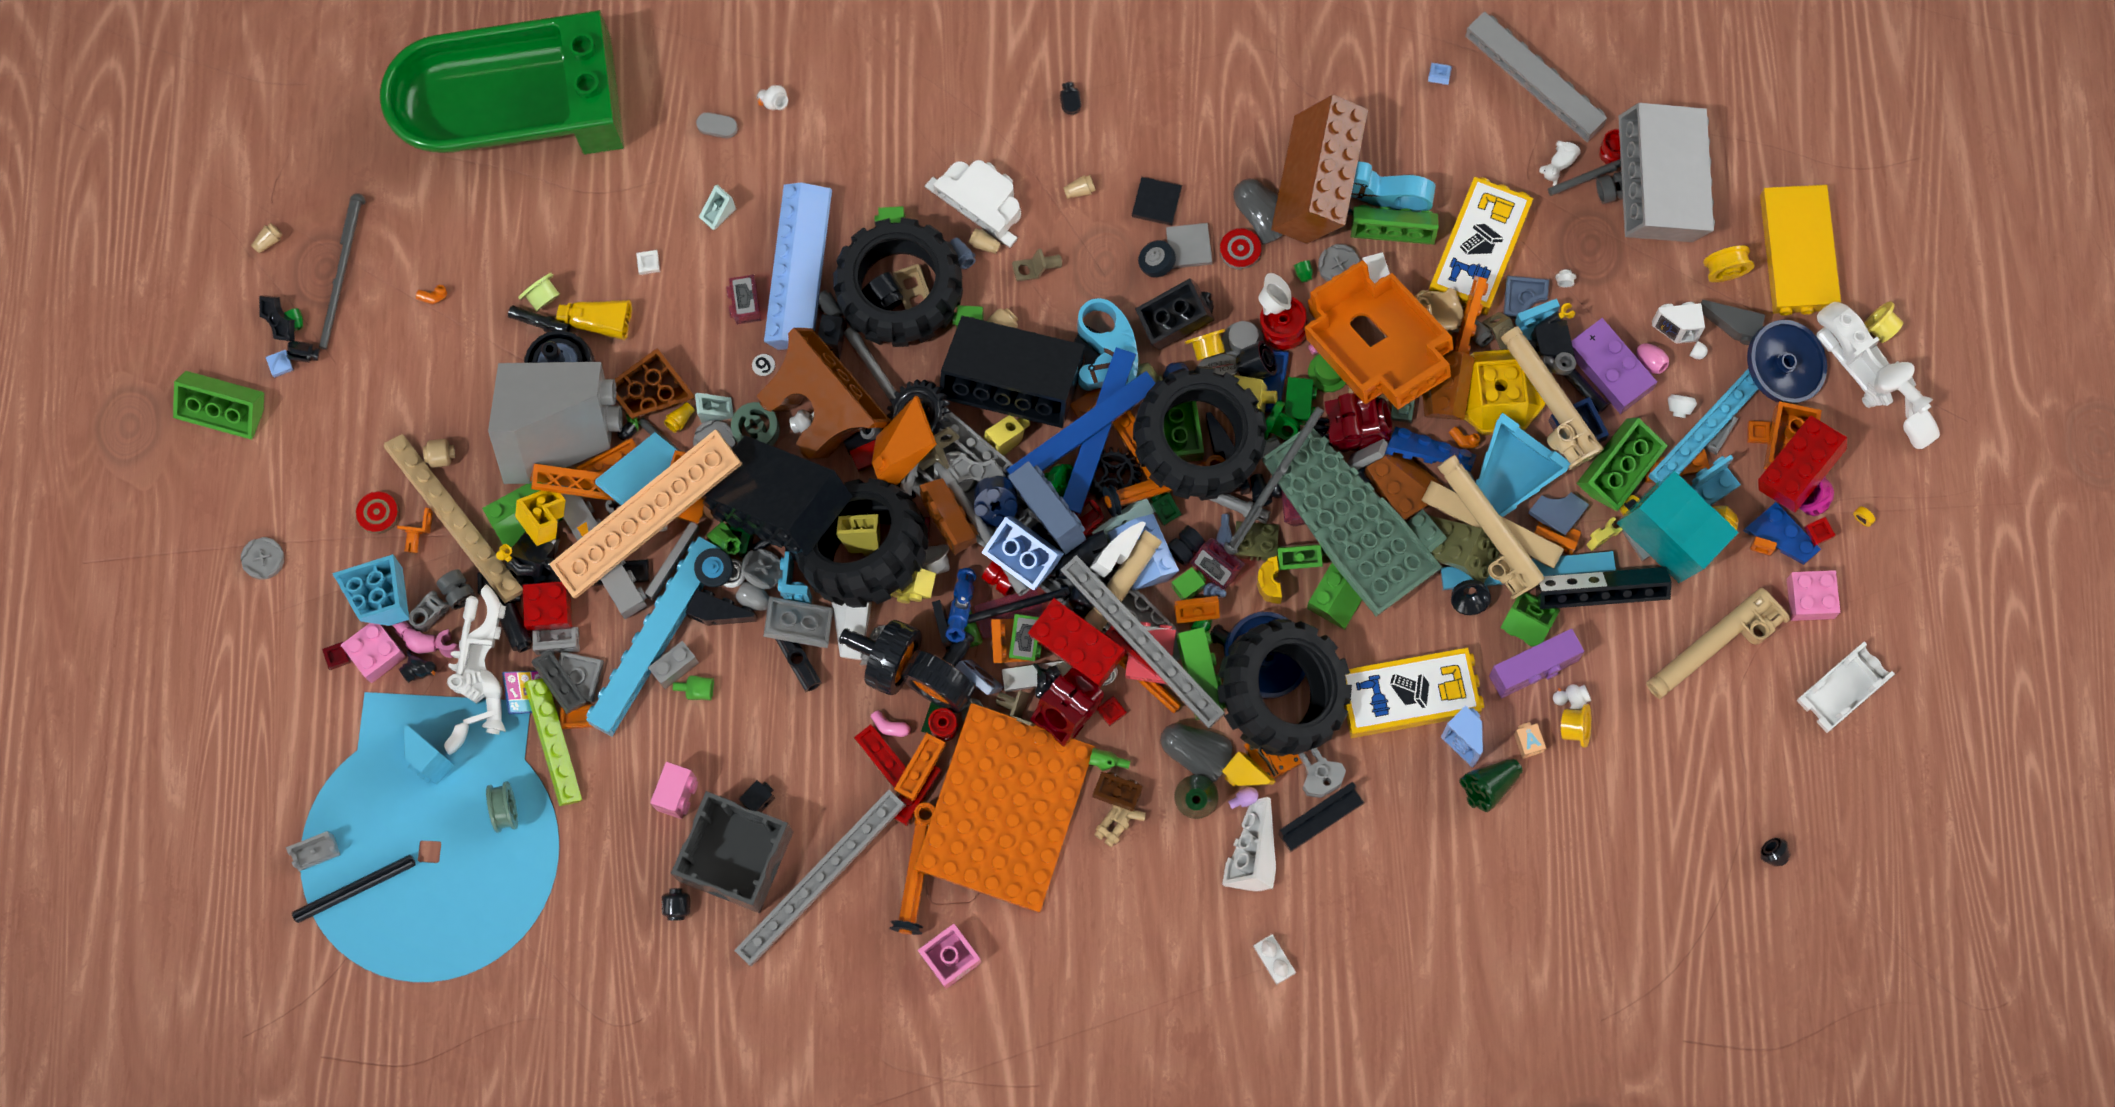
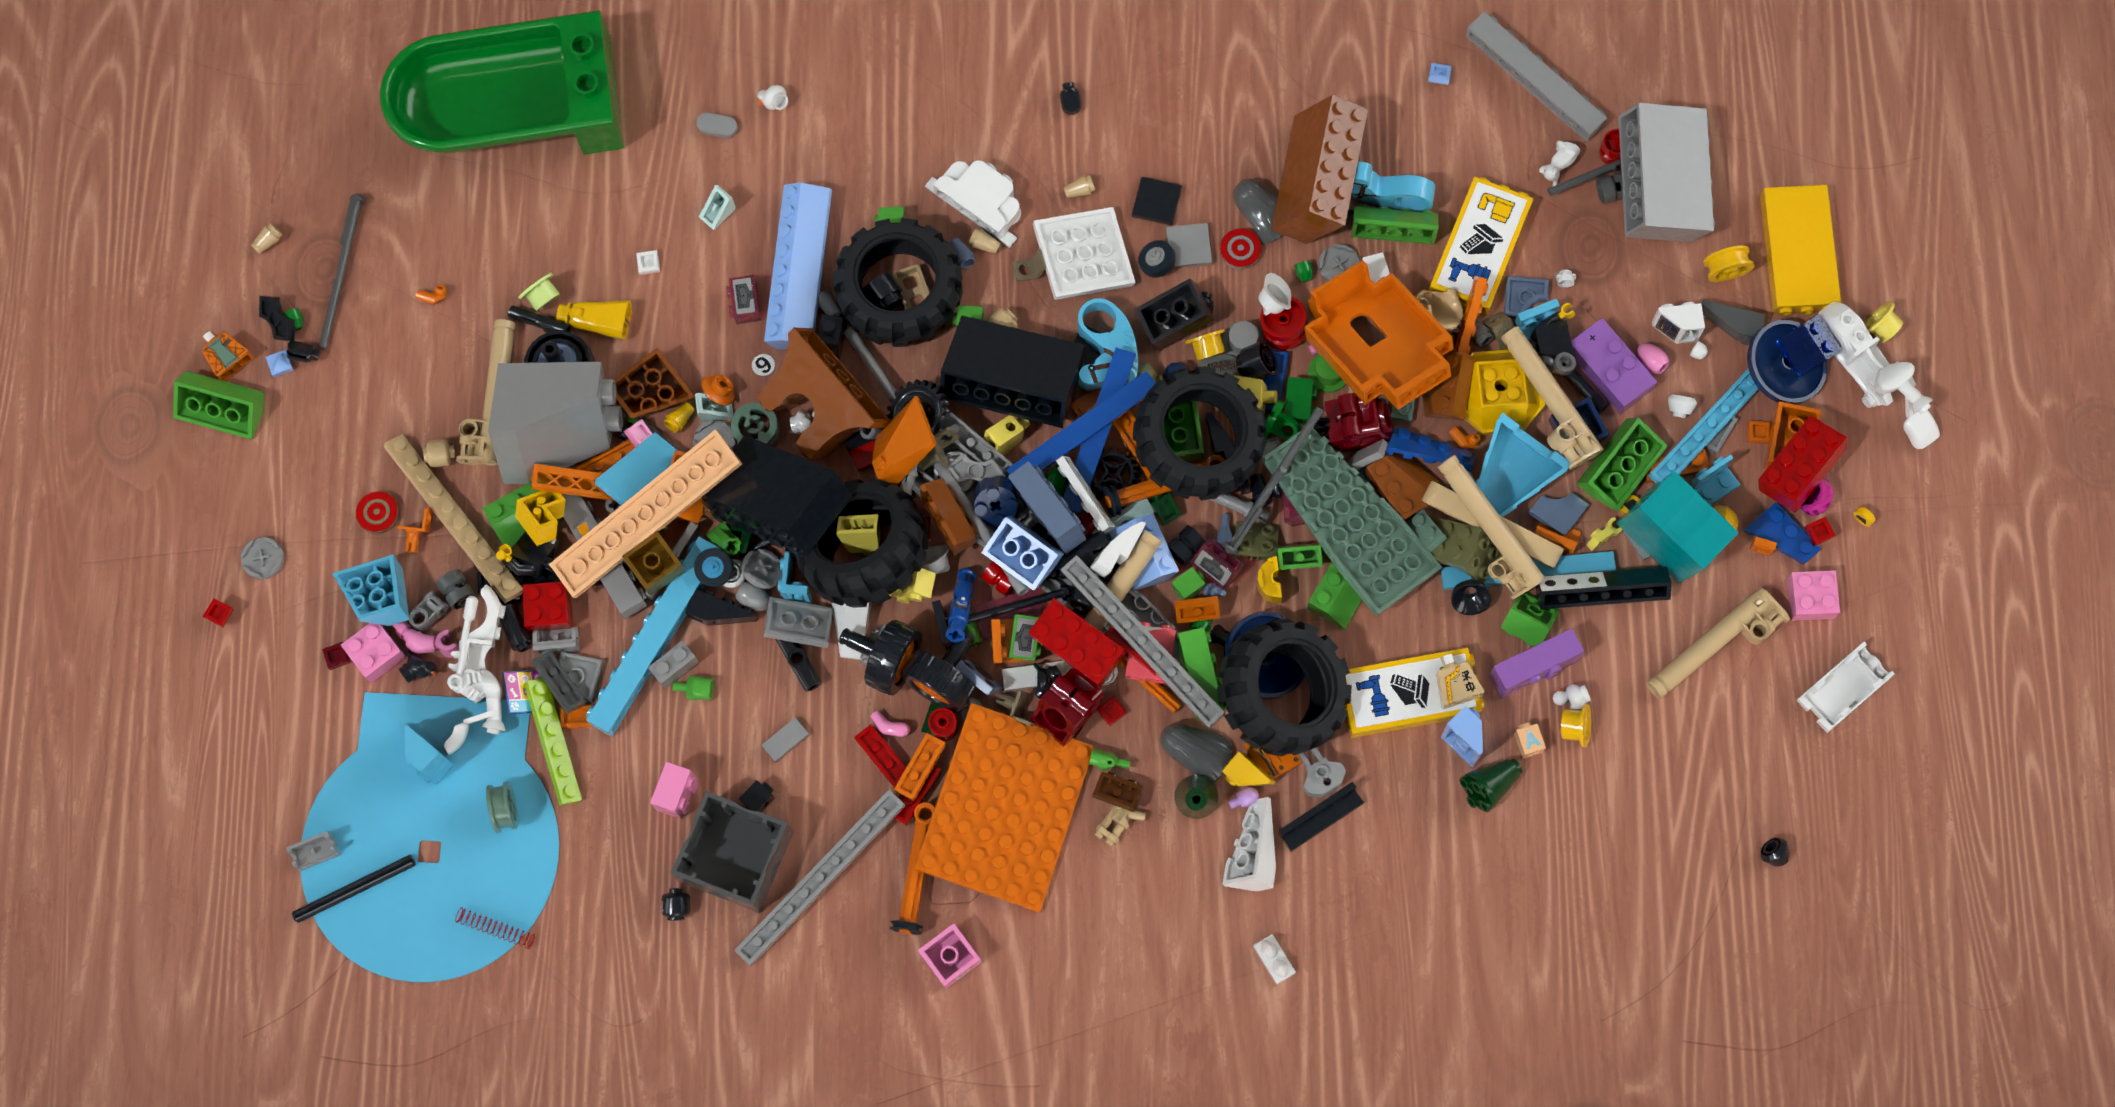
none -> torso [202,331,254,382]
none -> red tile [202,598,234,628]
none -> piece [455,907,535,949]
none -> tan piece [456,319,515,466]
none -> pearl gold brick [622,531,685,596]
none -> bright pink tile [624,419,653,448]
none -> orange piece [701,374,735,405]
none -> light grey tile [762,718,809,762]
none -> white plate [1033,207,1135,300]
none -> white plate [1056,456,1116,532]
none -> tan torso [1436,654,1484,710]
none -> clear blue slope [1776,314,1842,377]

